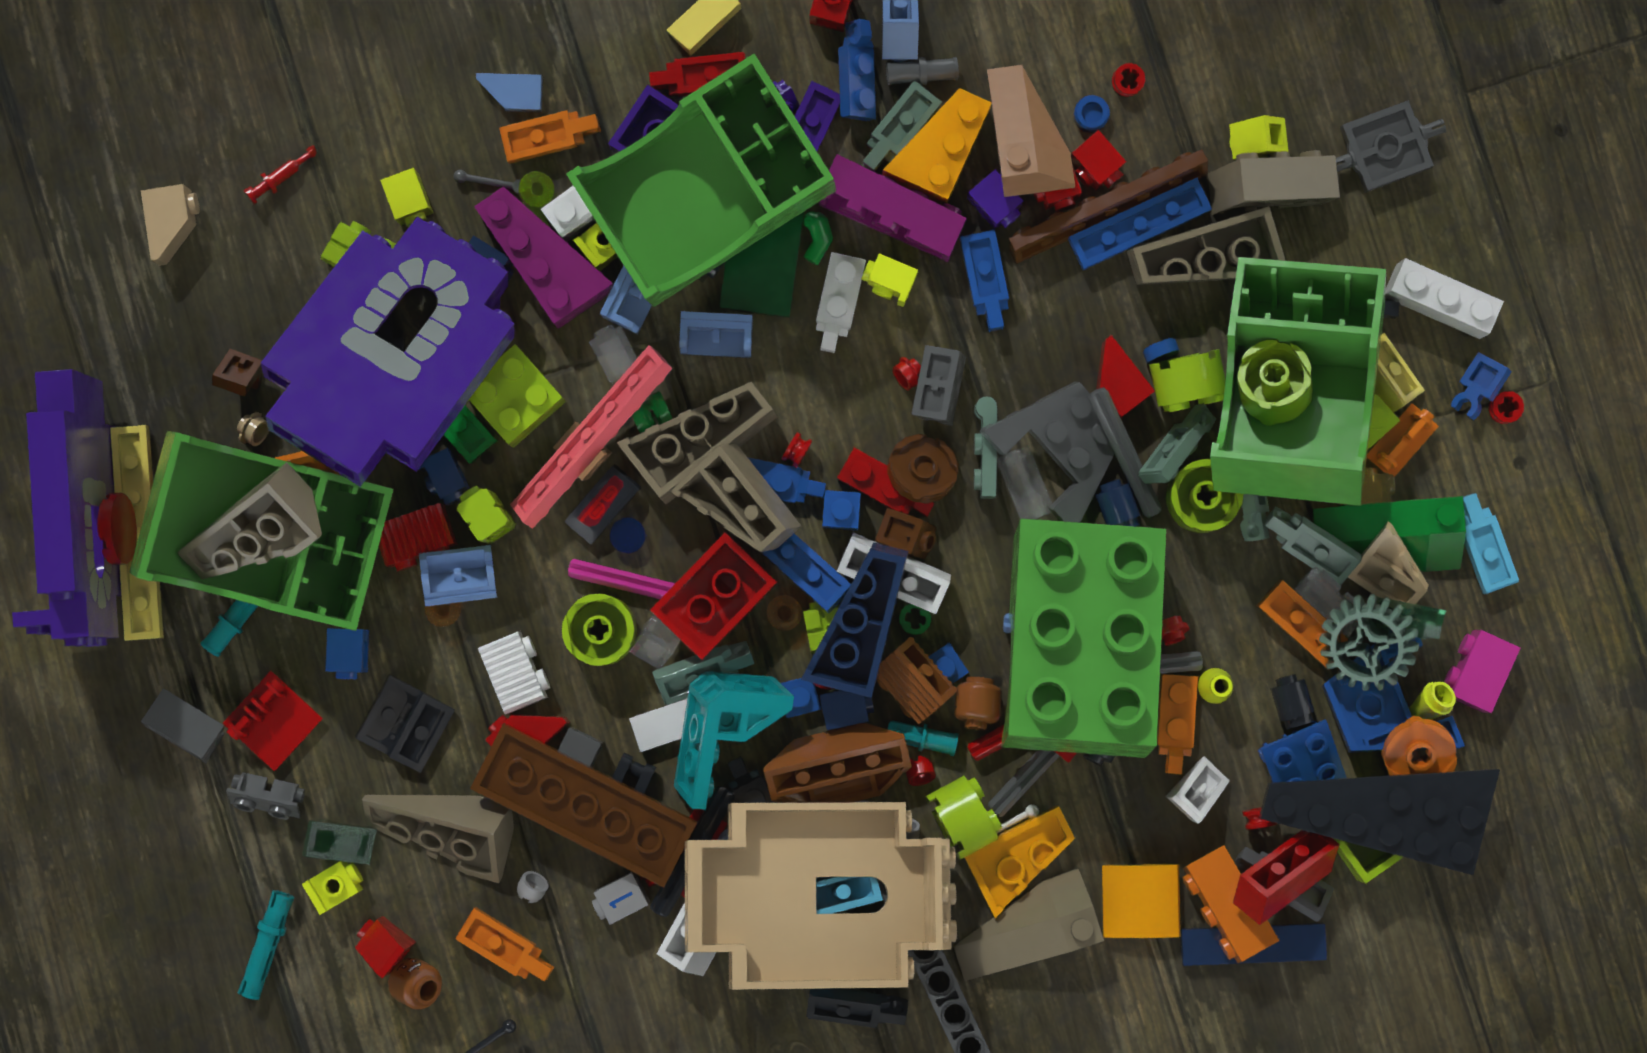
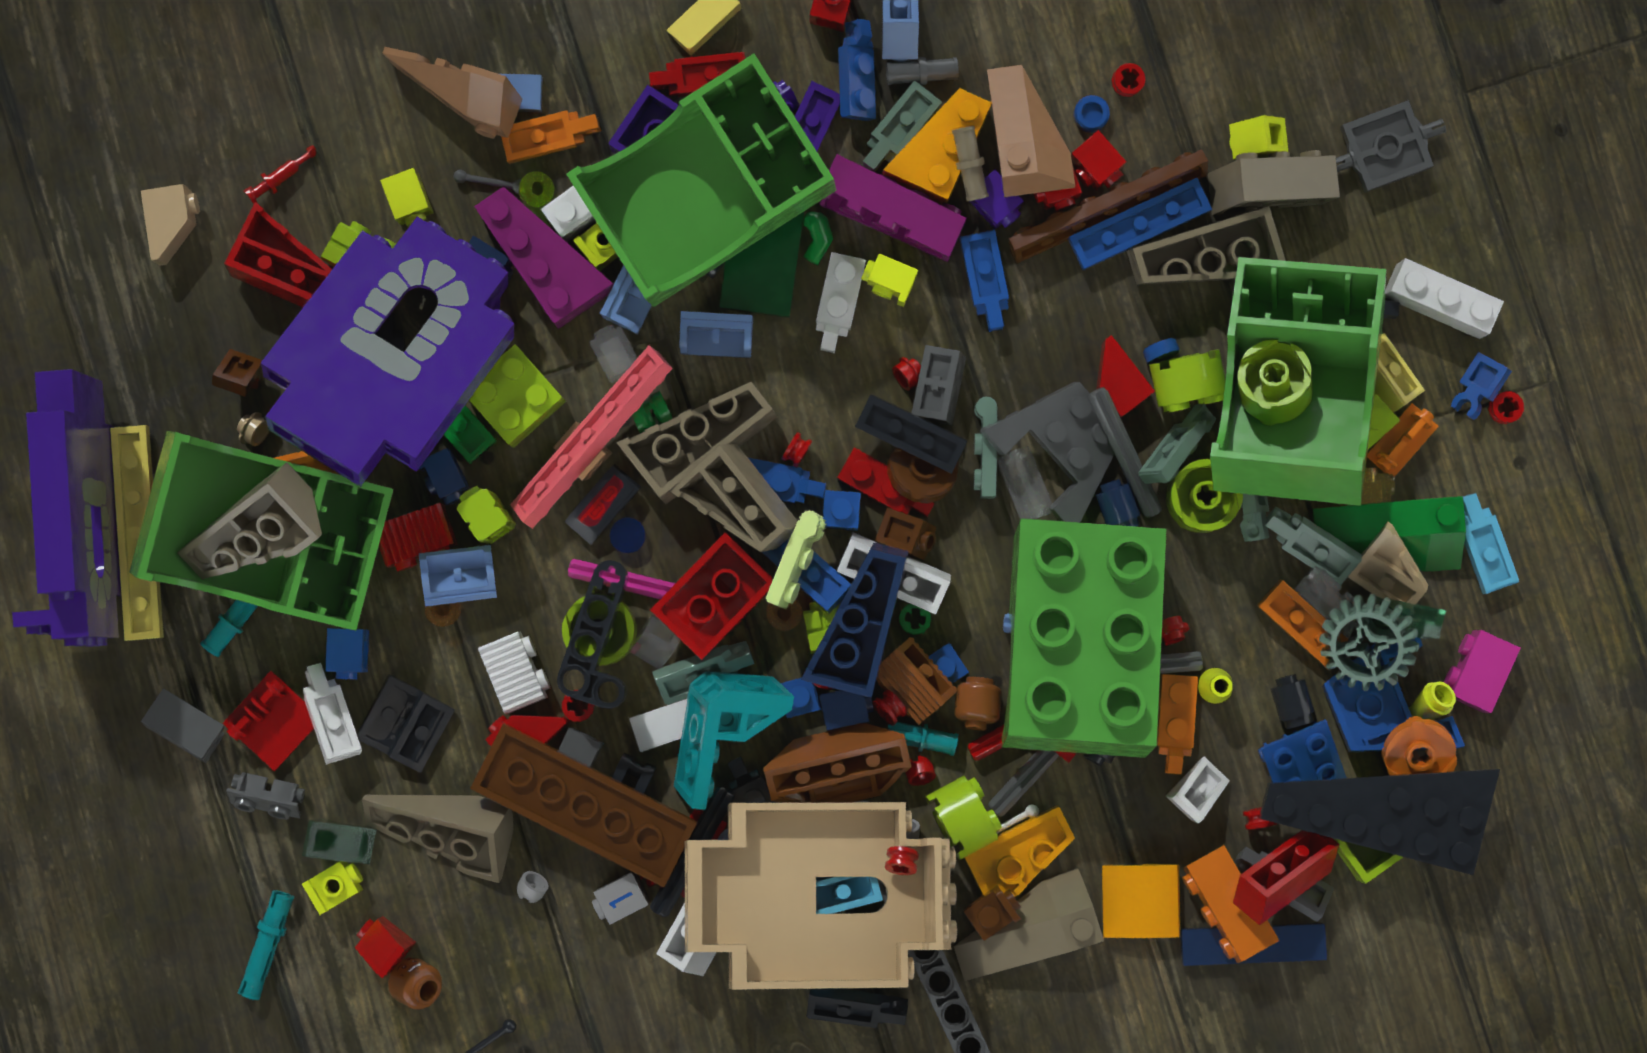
red tile [97,492,137,565] -> none
orange hinge [455,907,554,981] -> none
none -> red wedge [224,202,332,307]
none -> white hinge [303,663,362,765]
none -> medium nougat wedge [383,47,523,139]
none -> black beam [557,560,629,709]
none -> red bush [562,690,595,722]
none -> yellowish green hinge [765,510,827,610]
none -> black plate [855,394,968,474]
none -> red bush [873,690,907,726]
none -> red bush [885,846,919,875]
none -> dark tan pin [952,126,989,201]
none -> reddish brown bracket [963,885,1021,941]

